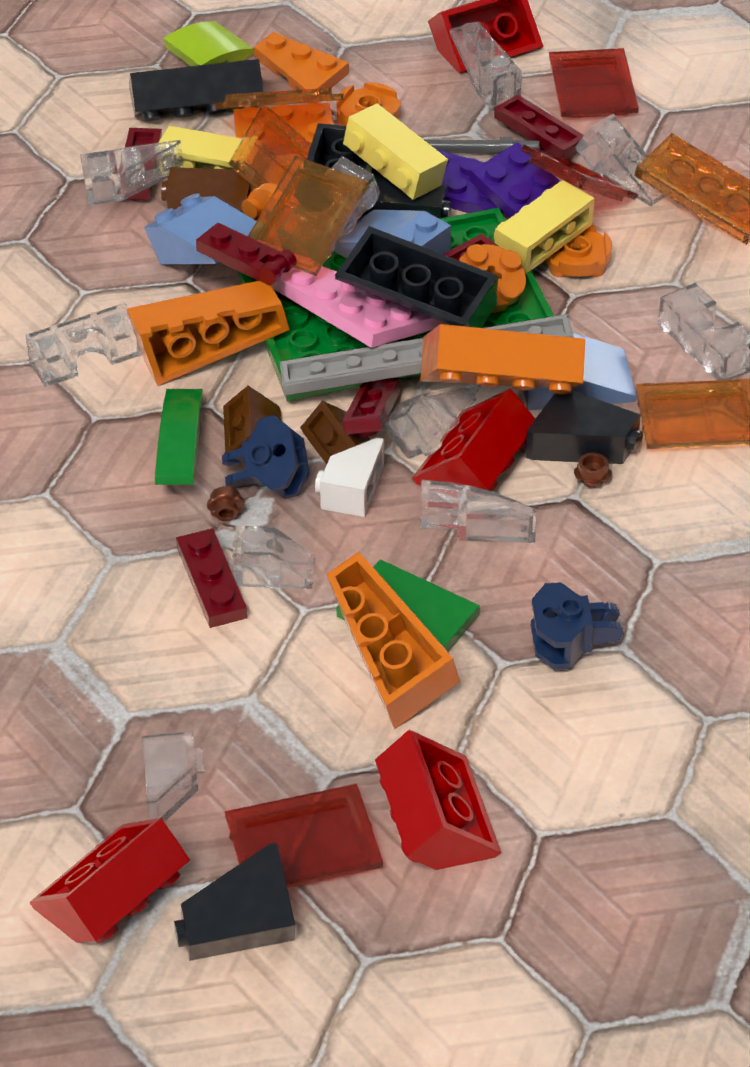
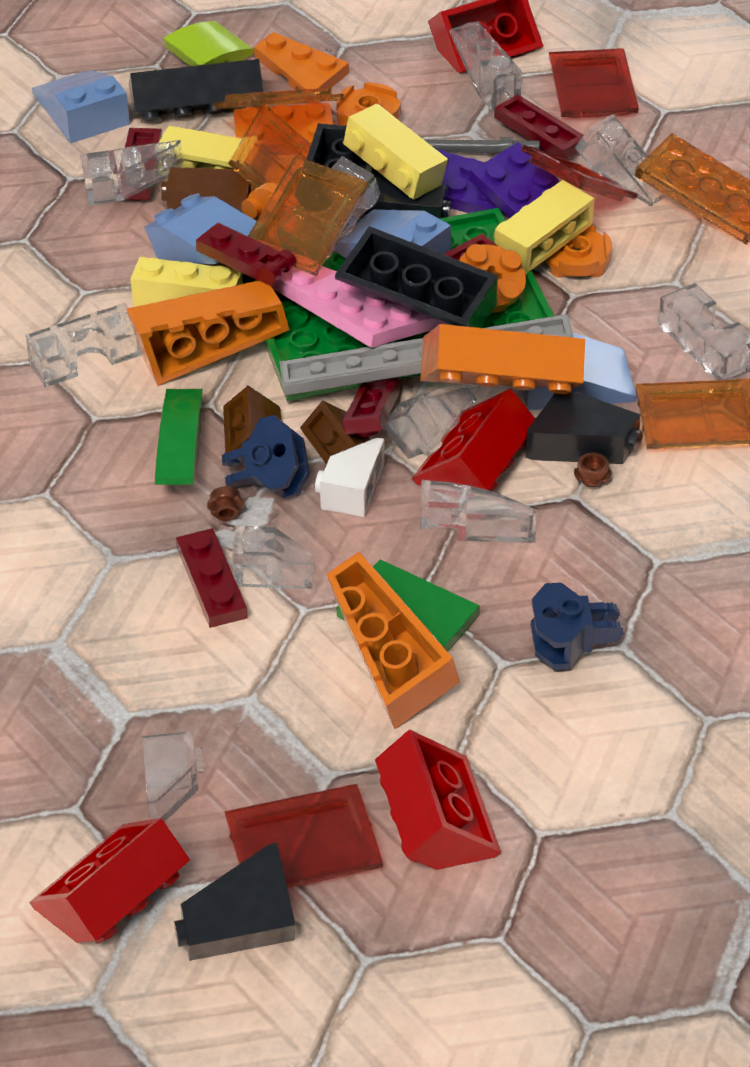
none -> medium blue slope [32,70,130,143]
none -> light yellow brick [130,257,243,307]

